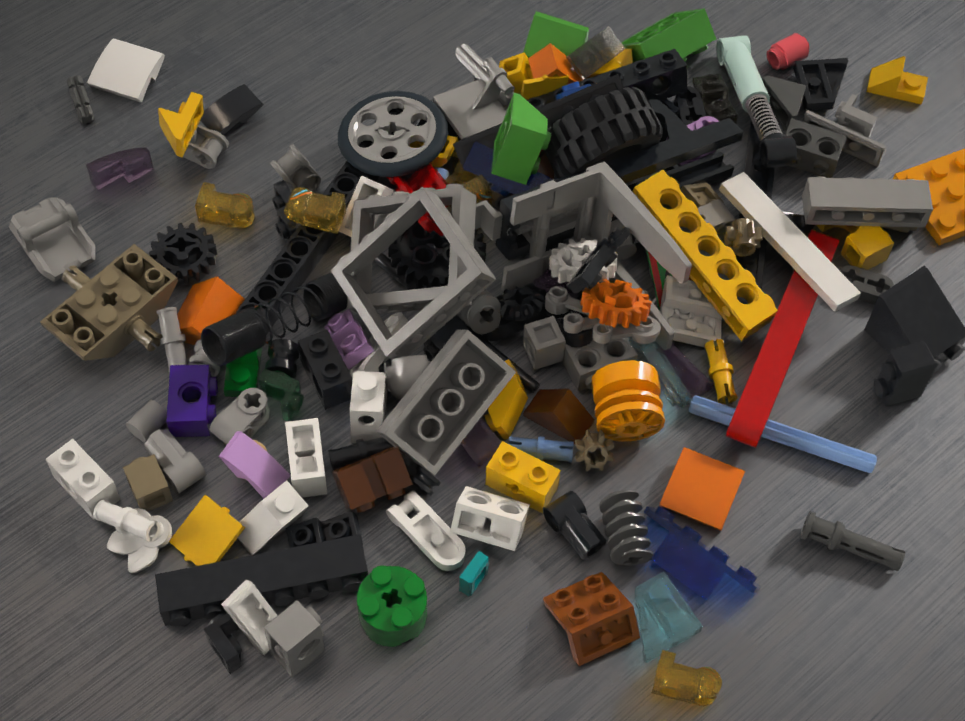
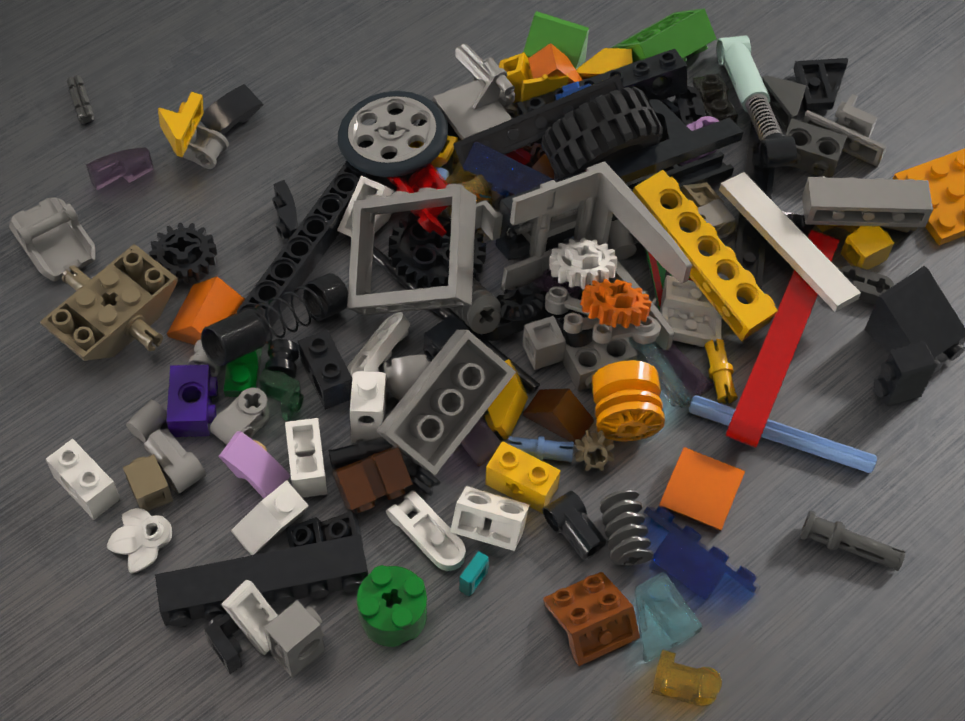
white slope [87,38,165,103] -> none
white pin [93,500,161,542] -> none
light grey pin [156,307,188,373] -> none
yellow piece [169,495,246,566] -> none
clear yellow leg [195,182,255,228] -> none
light grey piece [270,144,321,195] -> none
clear yellow leg [284,187,346,234] -> none
lavender slope [324,309,375,369] -> none
light grey window [330,187,496,359] -> none
bright green slope [491,92,551,185] -> none
clear smoke slope [566,26,625,80] -> none
black hinge [567,227,631,294] -> none
dark tan gear [724,218,763,256] -> none
coral brick [766,33,809,70] -> none
yellow slope [866,56,928,105] -> none

